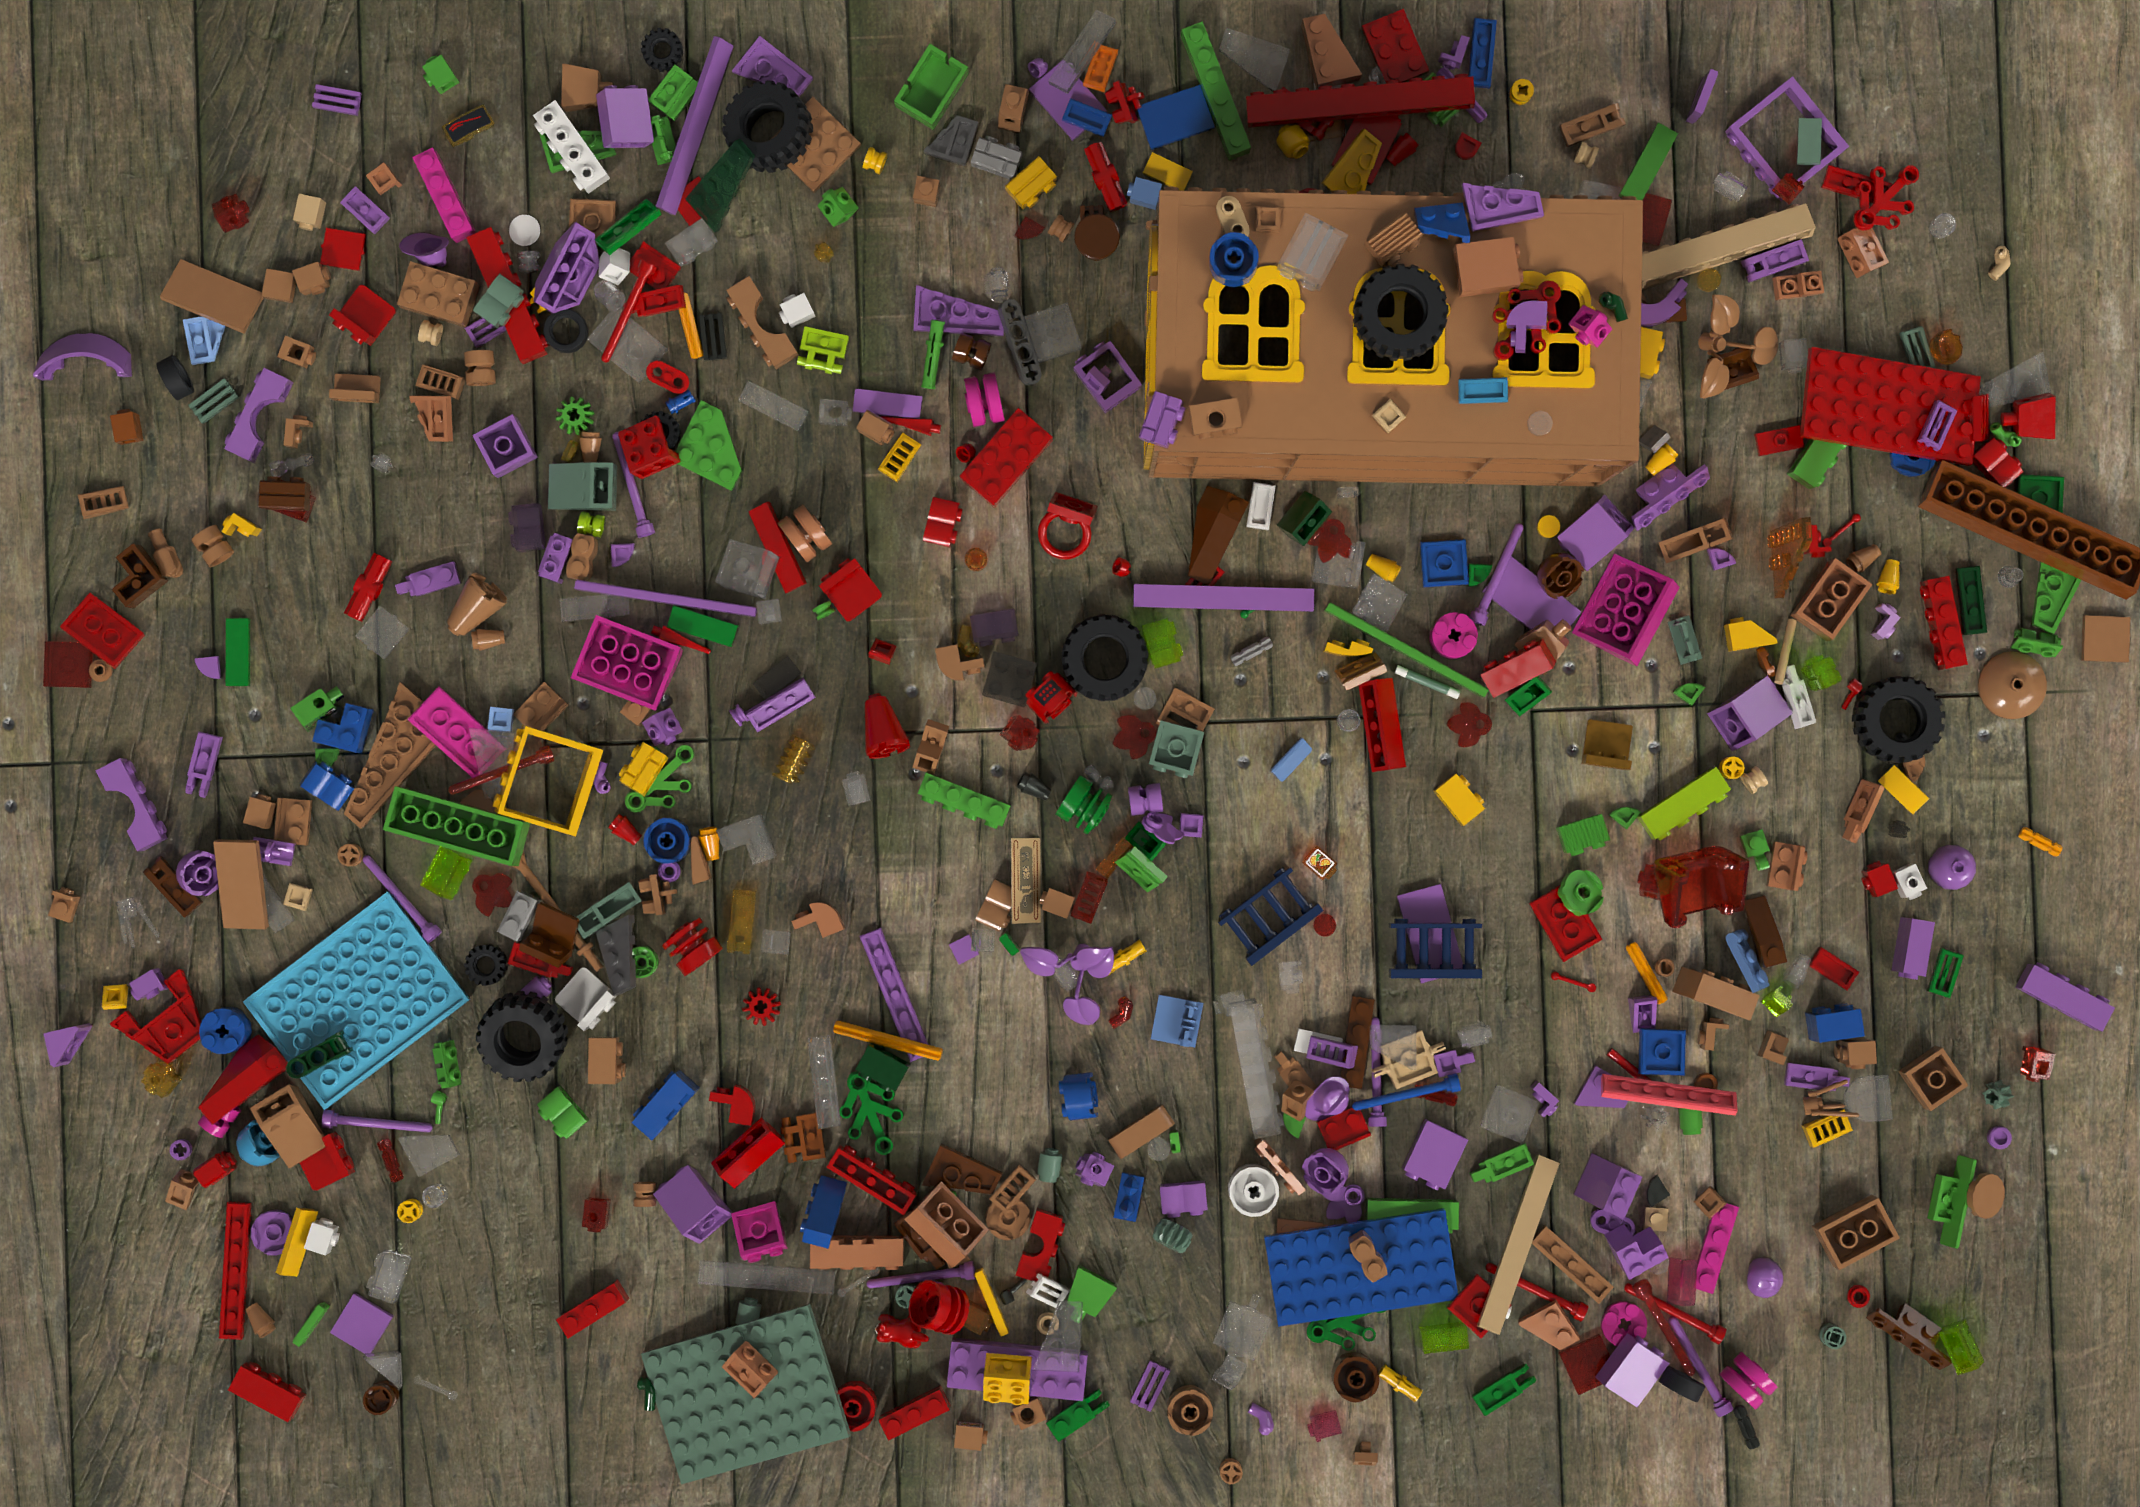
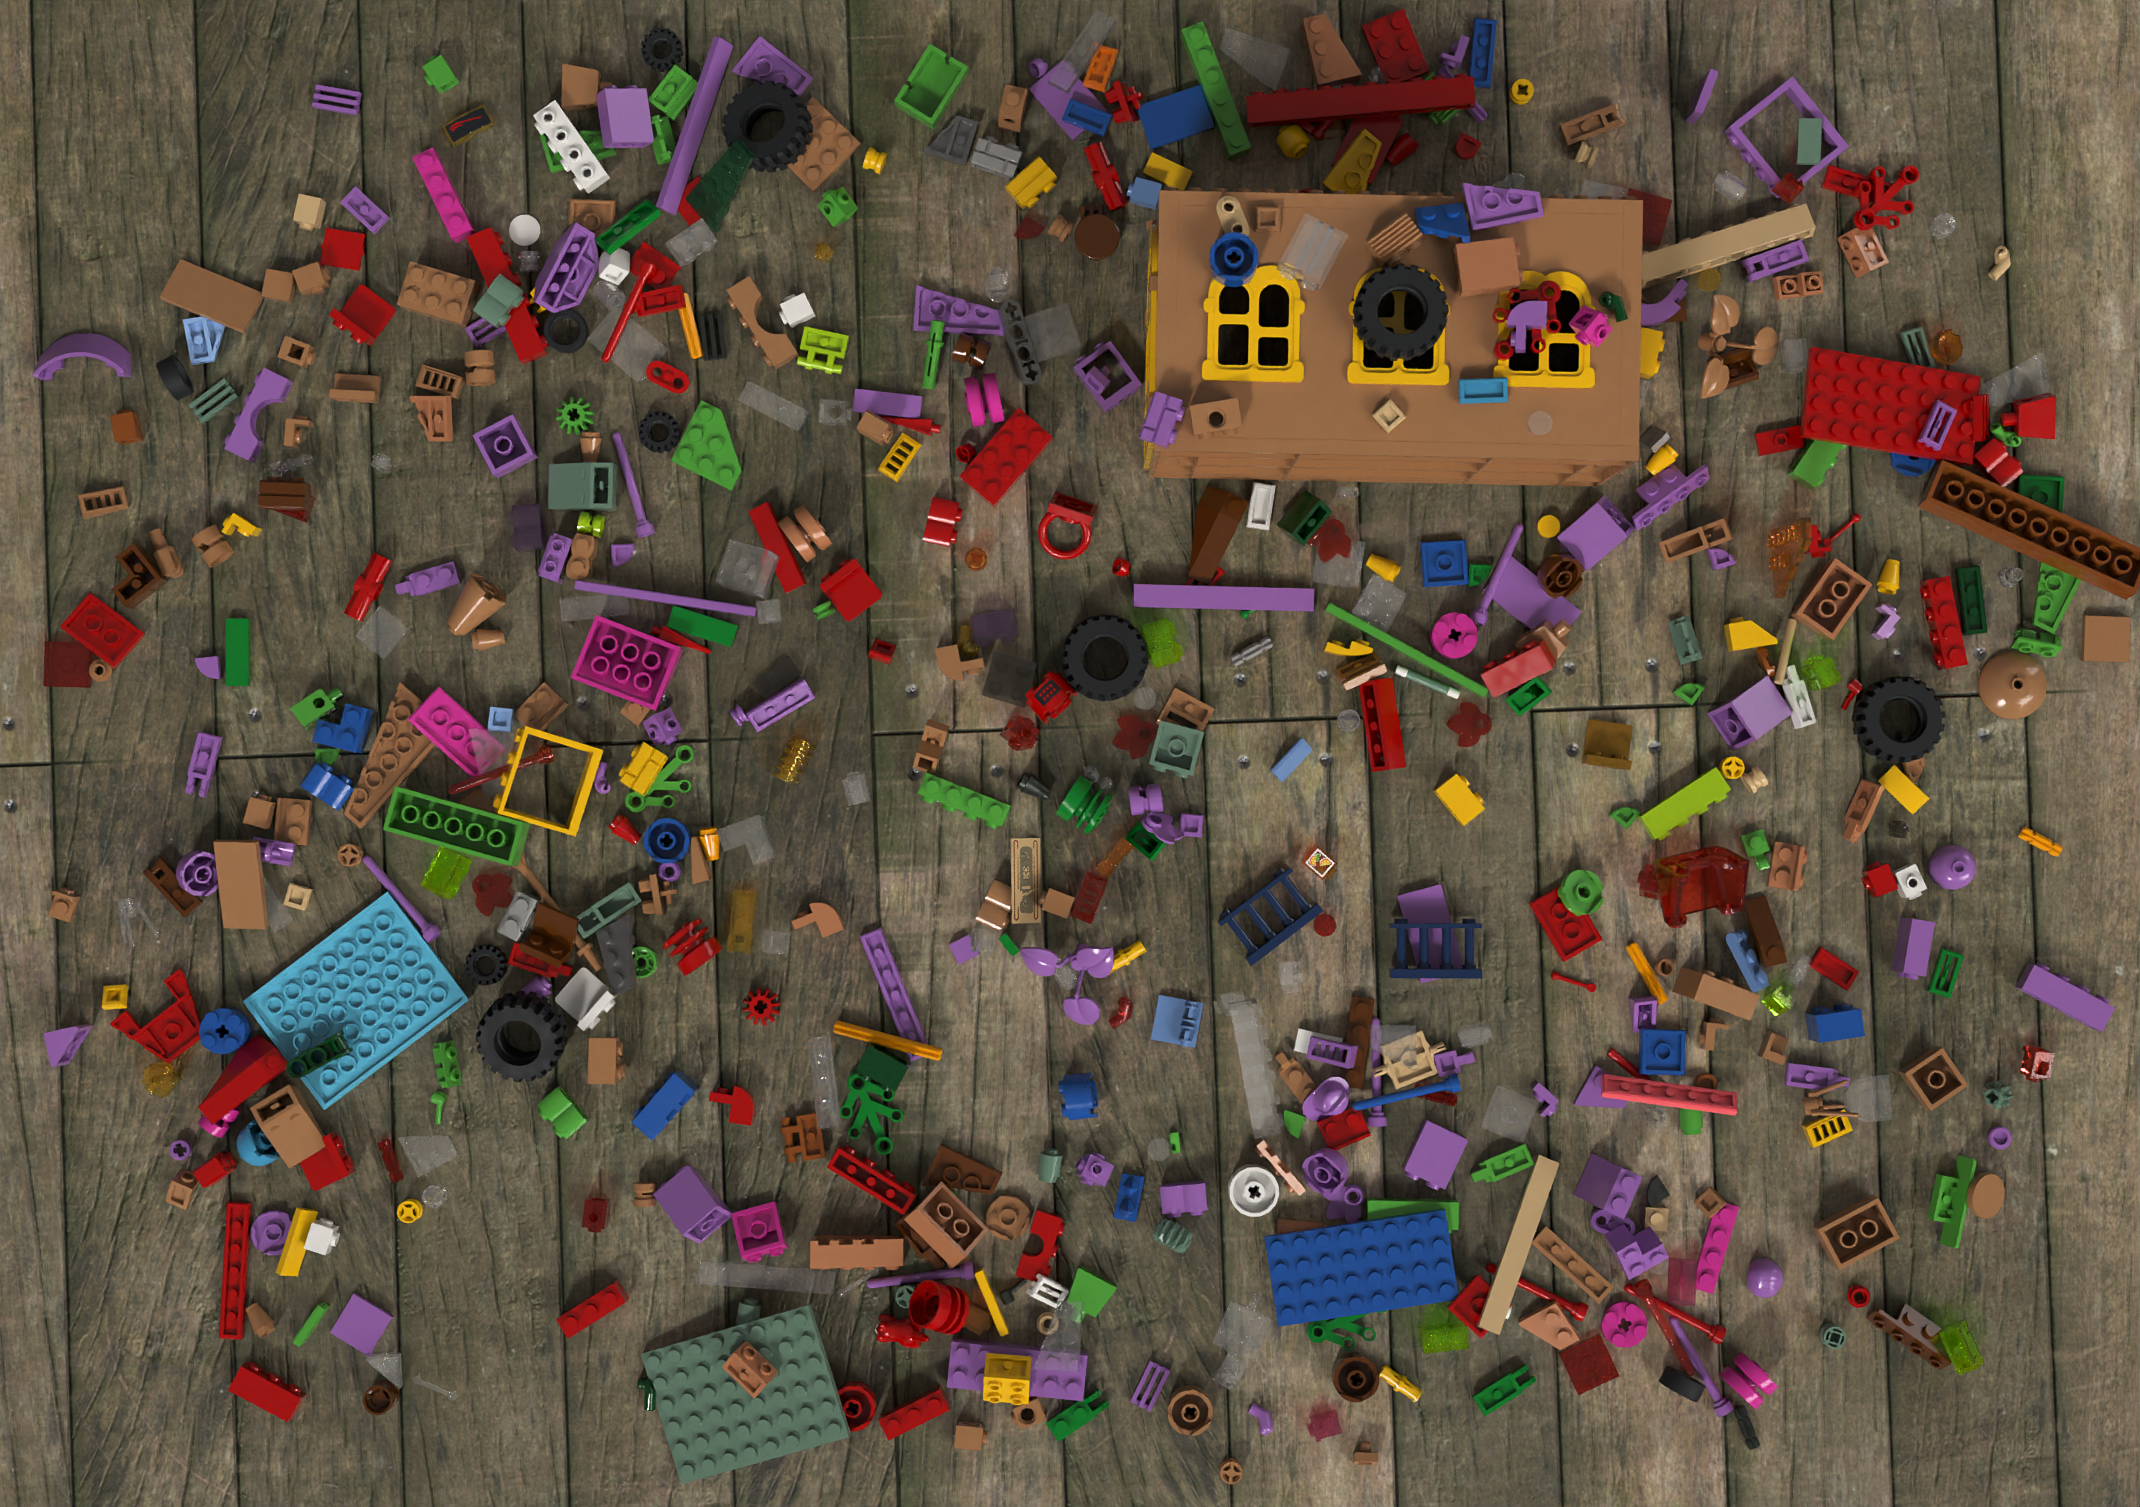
medium lavender arch [96,758,168,851] -> none
medium lavender brick [129,968,169,1001] -> none
clear red brick [212,193,250,233] -> none
medium lavender piece [322,1110,433,1132] -> none
nougat panel [366,163,402,195] -> none
clear brick [366,1249,412,1304] -> none
medium lavender piece [399,233,449,267] -> none
tan wheel [418,320,443,346] -> none
clear yellow tile [561,440,579,463] -> none
red bracket [618,415,681,479] -> none
blue pin [665,389,696,414] -> none
red brick [711,1117,785,1189] -> none
blue brick [800,1175,847,1249] -> none
red cone [865,693,910,759] -> none
medium nougat brick [913,176,941,207] -> none
medium nougat slope [989,1164,1037,1214] -> none
medium nougat beam [1108,1104,1175,1159] -> none
bright green plate [1115,846,1168,892] -> none
medium nougat bracket [1281,1080,1314,1121] -> none
medium nougat brick [1348,1230,1387,1283] -> none
bright green brick [1556,814,1610,856] -> none
dark pink slope [1572,554,1680,666] -> none
brick [1595,1333,1669,1407] -> none
bright green slope [1618,122,1678,200] -> none
medium nougat brick [1834,1038,1877,1069] -> none
medium nougat cone [1846,544,1881,573] -> none

